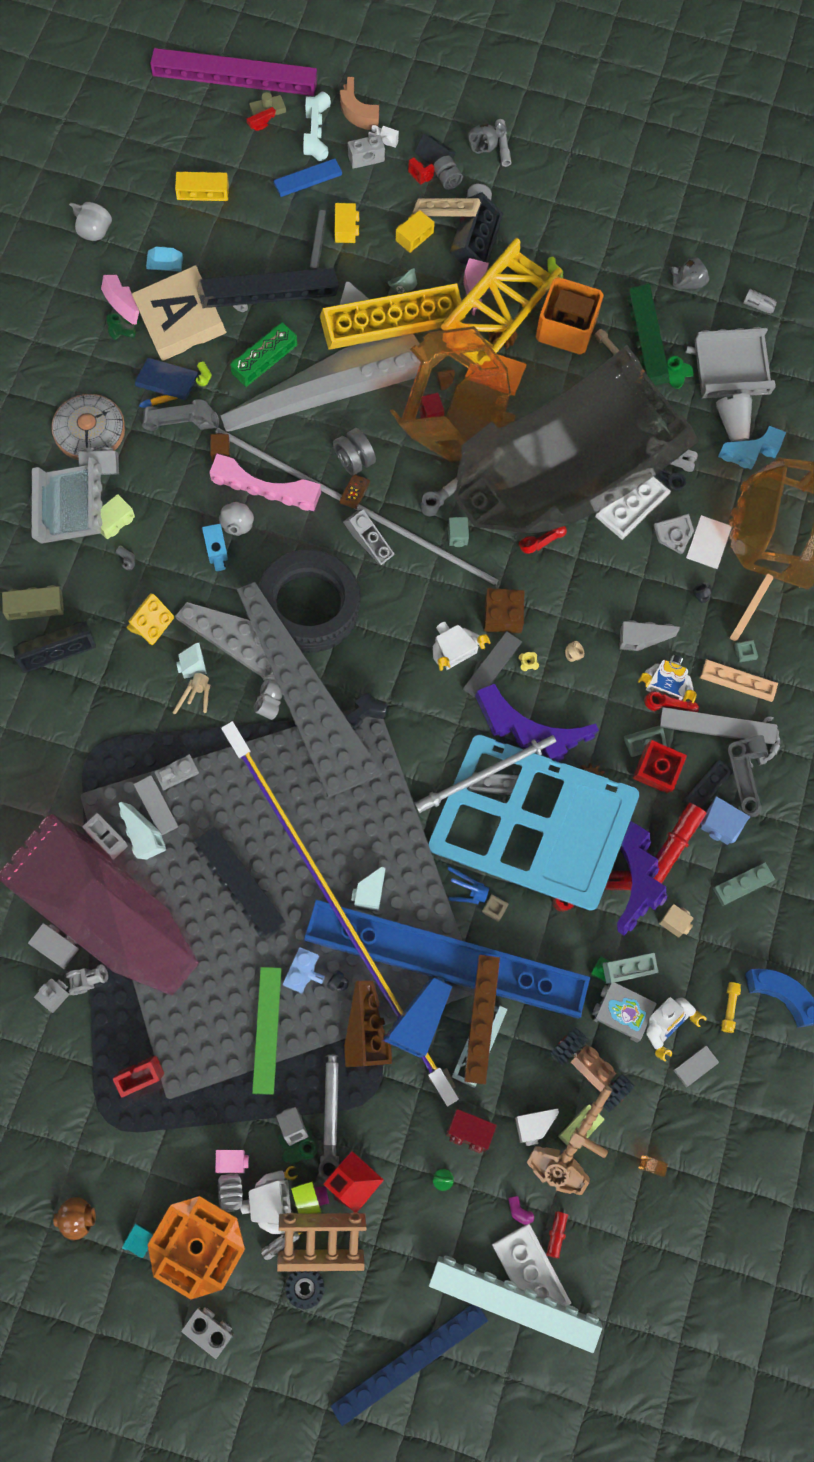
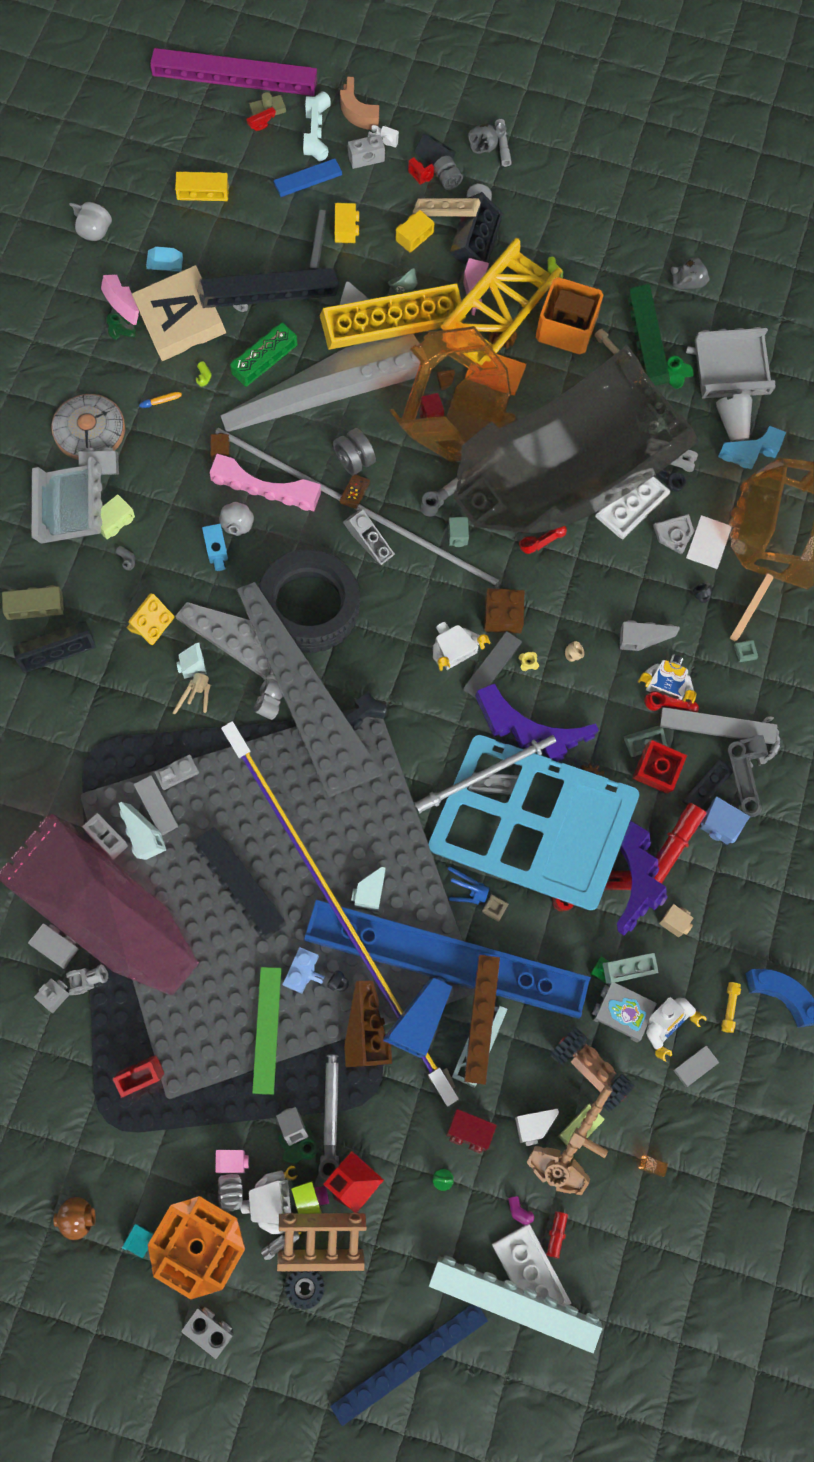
dark blue tile [135,358,198,400] -> none
dark grey piece [142,400,219,431] -> none
light nougat tile [700,659,778,702] -> none
sand green plate [713,862,775,906] -> none
light grey hinge [743,289,777,313] -> none

